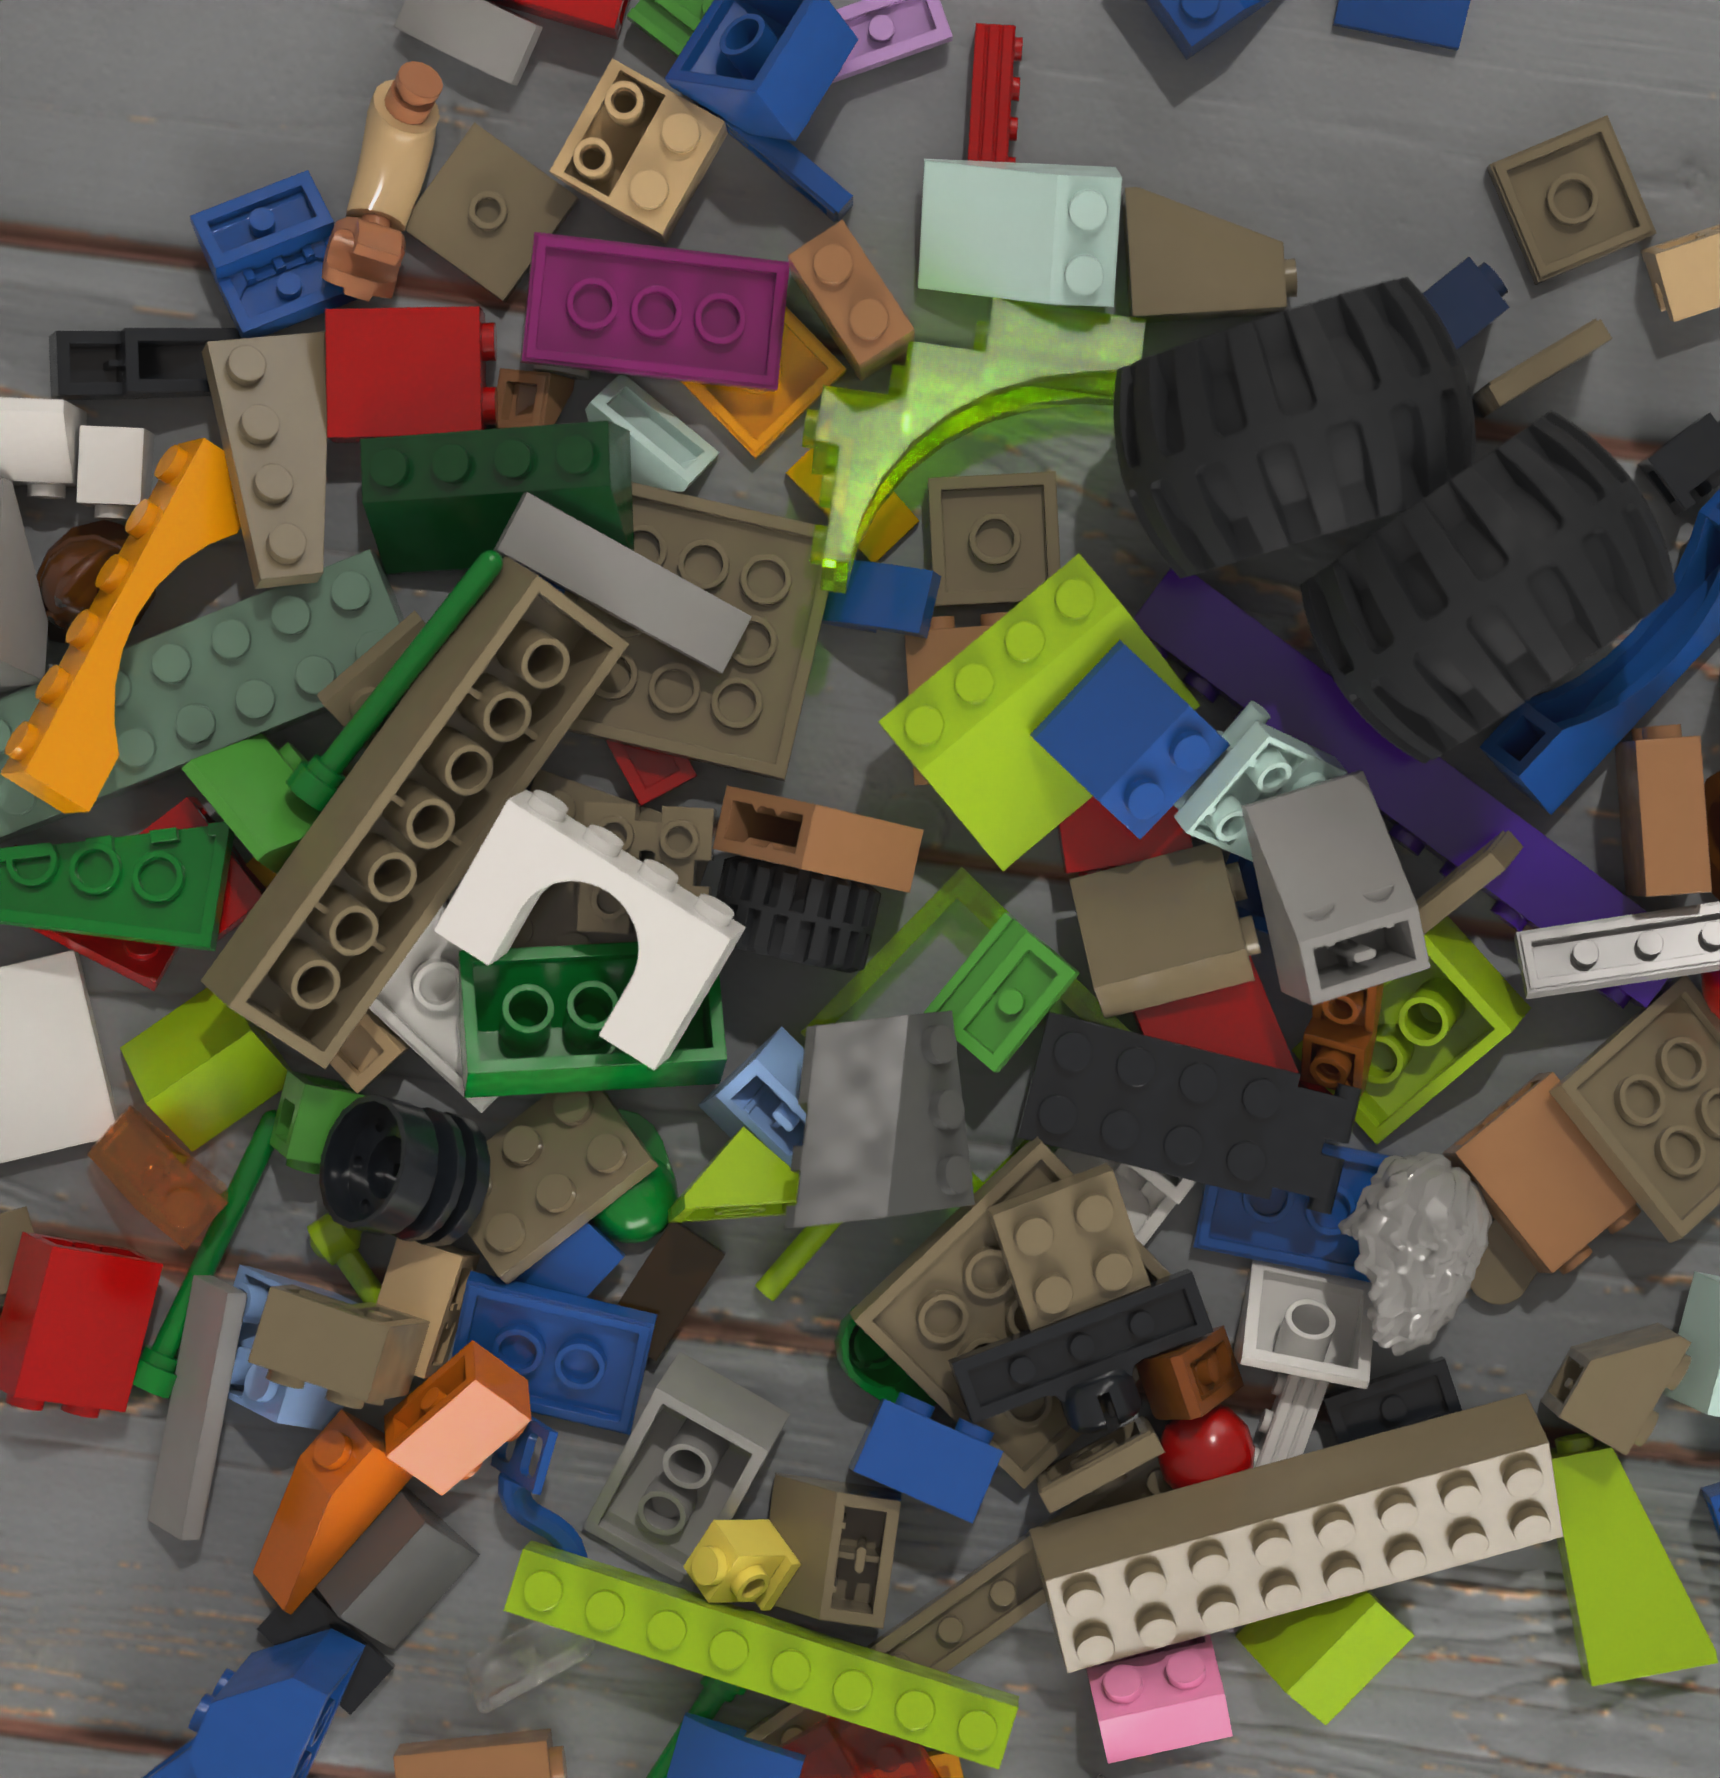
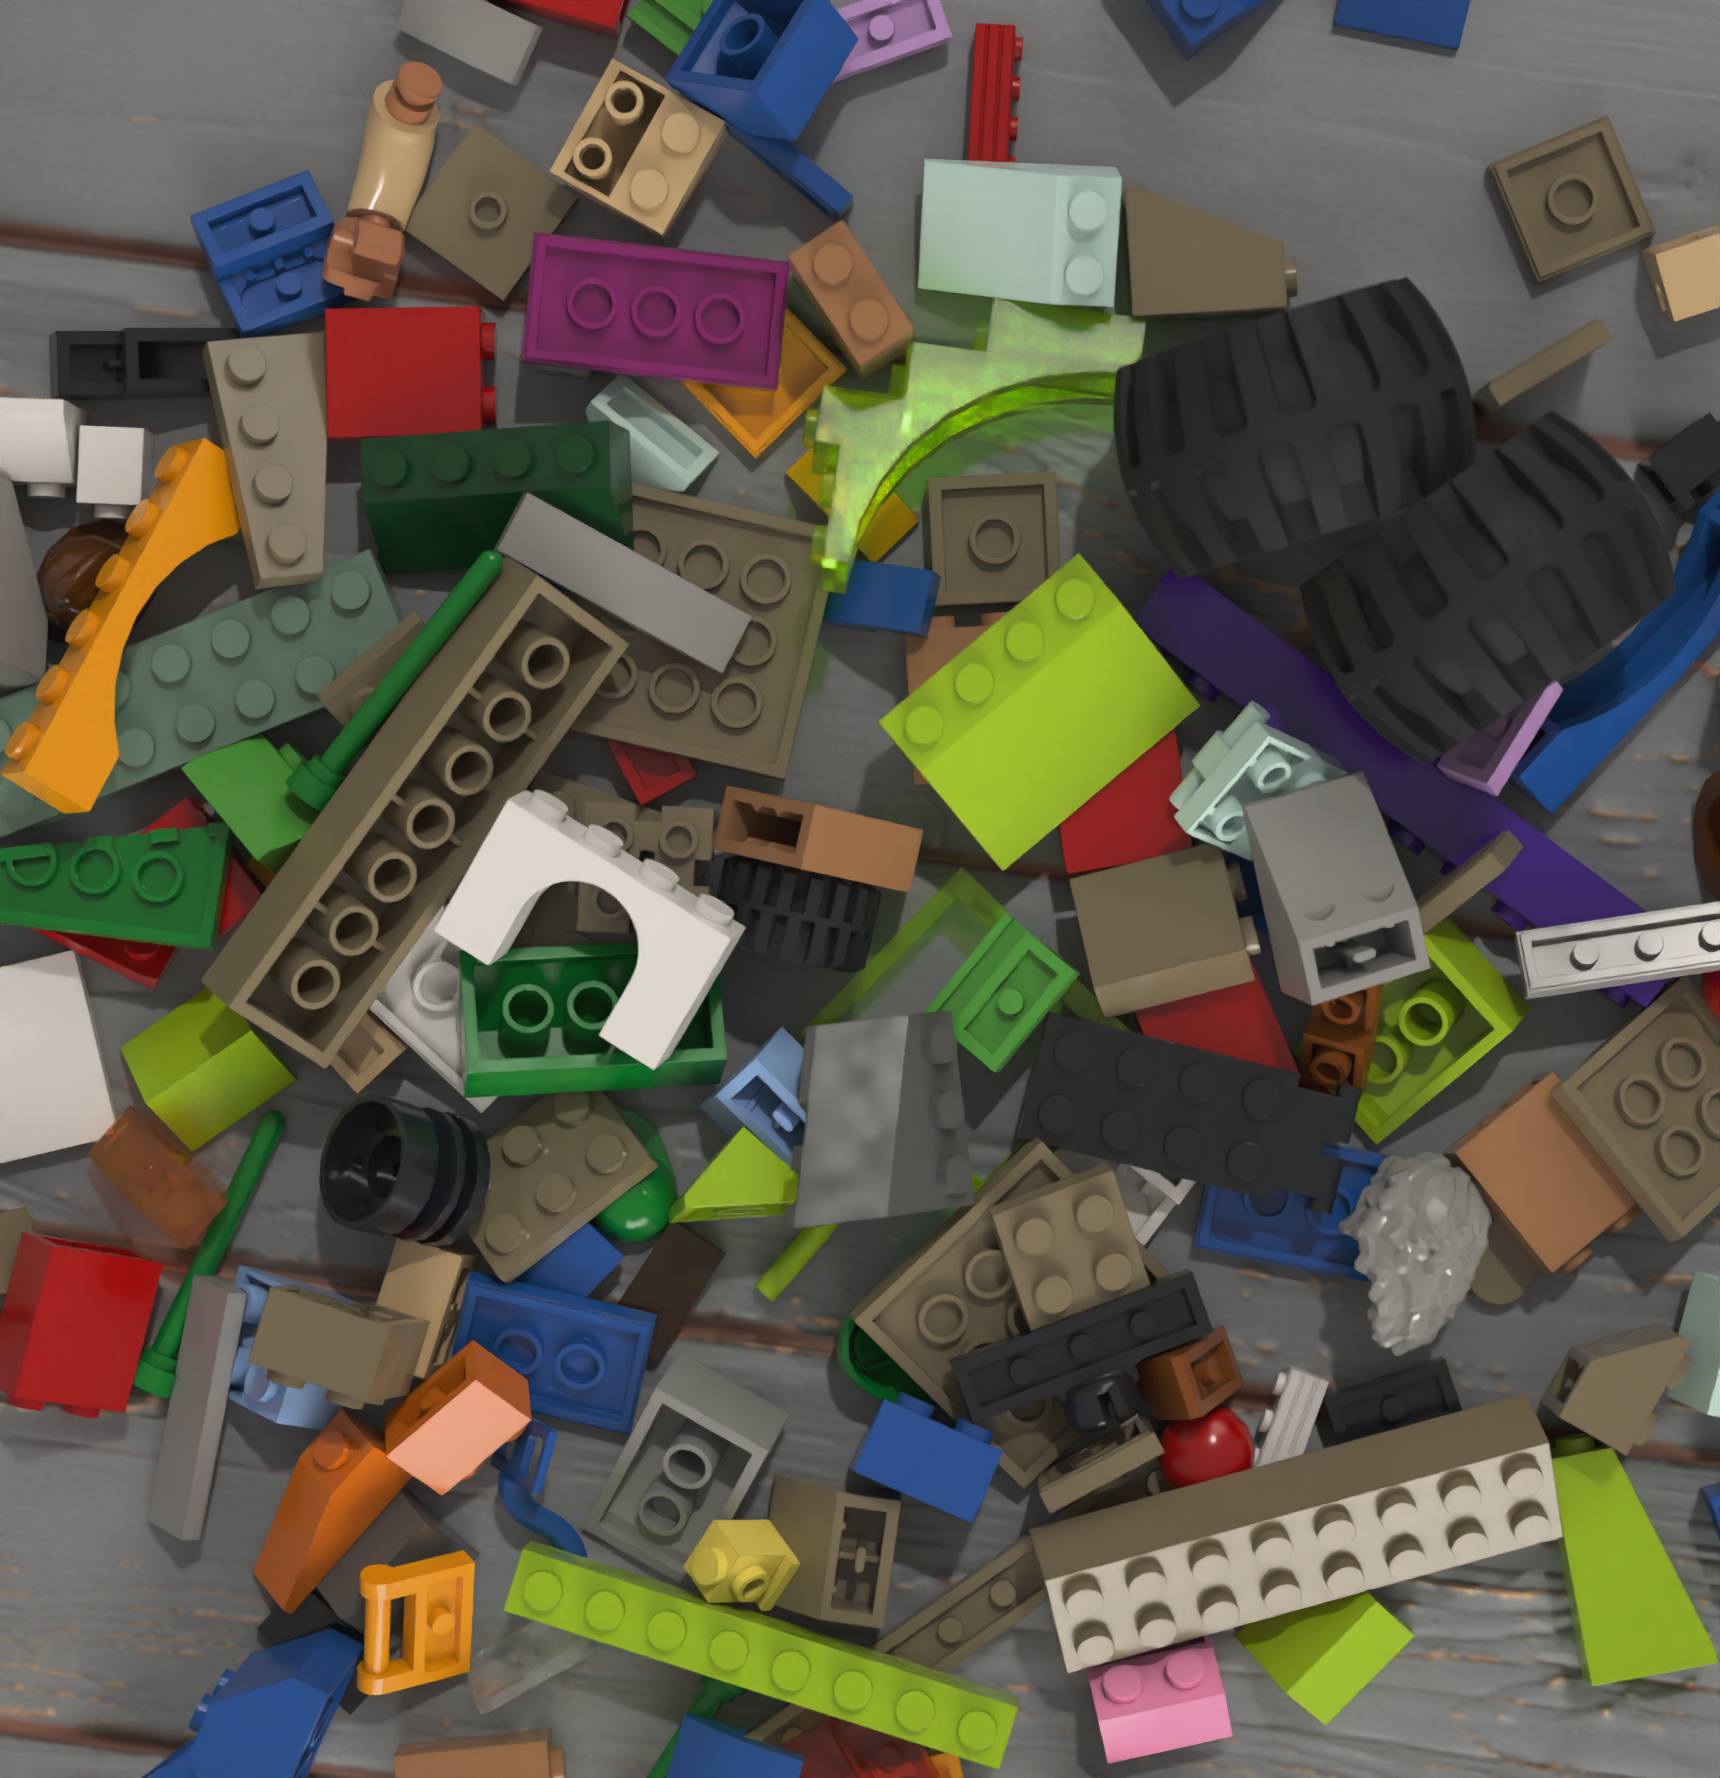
bright green brick [269,1070,365,1174] -> none
lime piece [307,1213,382,1303] -> none
medium nougat slope [491,368,575,429] -> none
blue slope [1030,640,1230,839] -> none
white slope [1233,1259,1373,1389] -> none
dark blue brick [1422,257,1510,350] -> none
medium nougat brick [1615,724,1712,897] -> none
none -> light orange plate [356,1550,475,1695]
none -> lavender plate [1437,681,1564,796]

